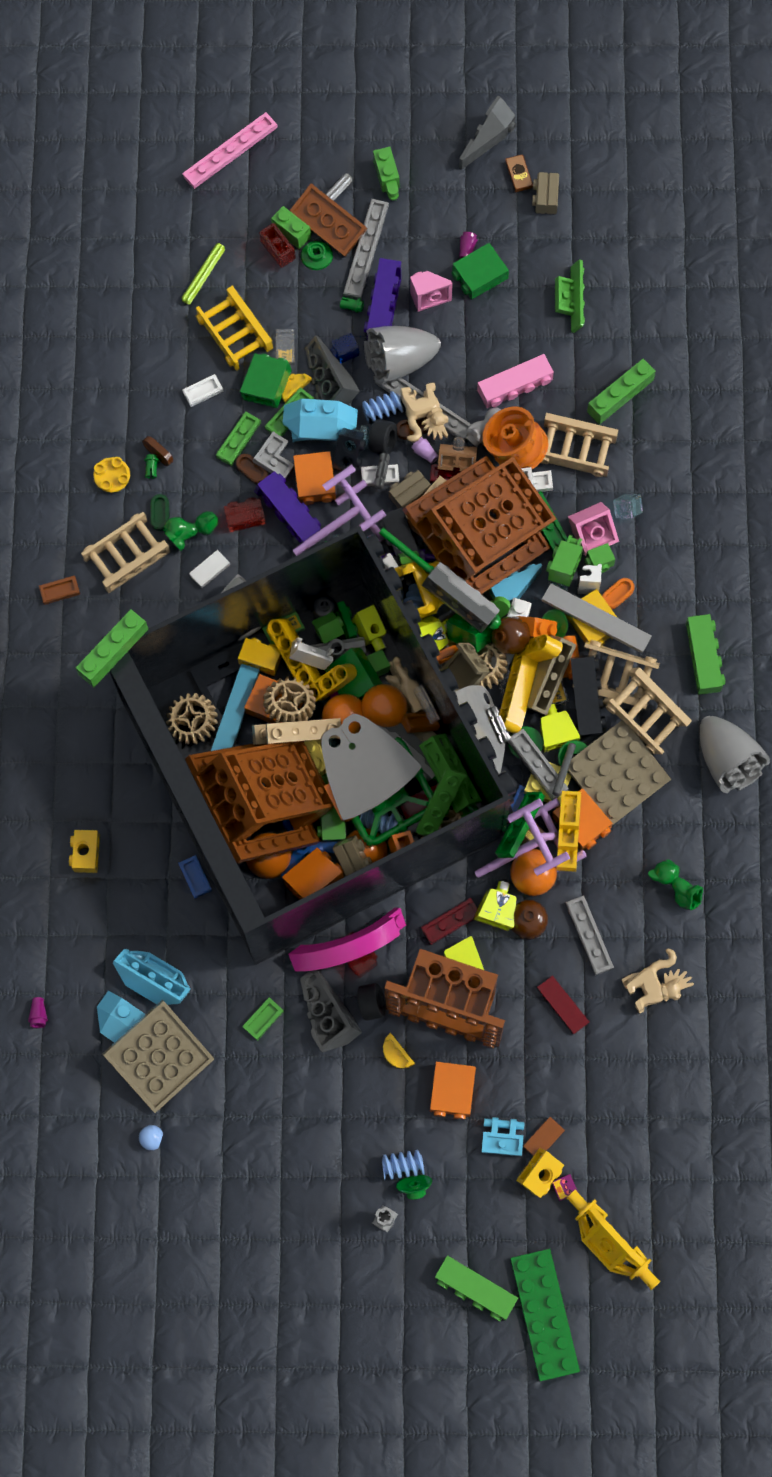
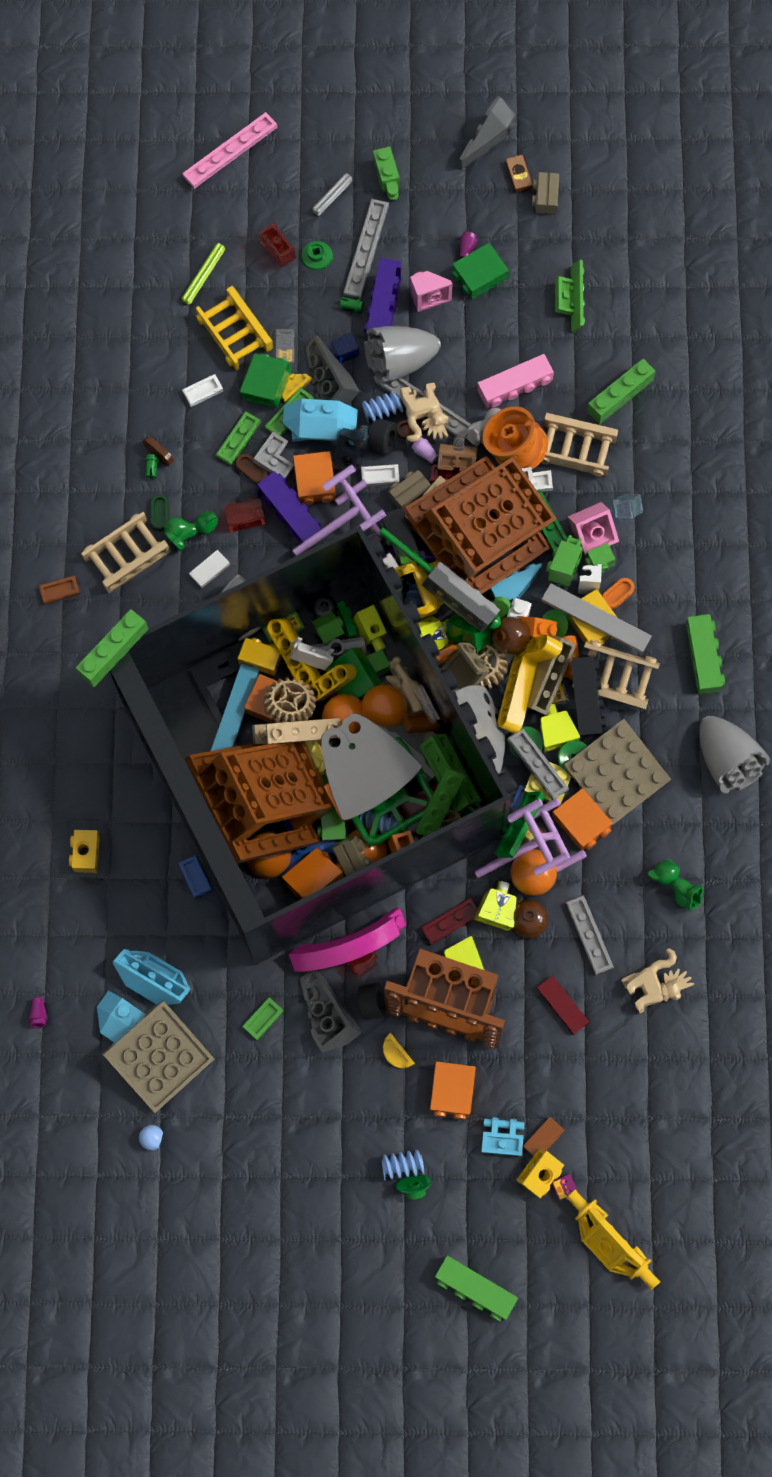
yellow dish [93,457,130,493] -> none
tan gear [166,693,218,744] -> none
bright green brick [271,206,311,249] -> none
dark orange plate [290,183,368,257] -> none
light grey piece [372,1205,398,1233] -> none
dark grey axle [374,453,390,489] -> none
axle [486,706,510,744] -> none
green plate [510,1249,580,1381] -> none
dark grey bar [552,743,576,796] -> none
yellow slope [557,791,581,872] -> none
tan fence [603,667,692,754] -> none

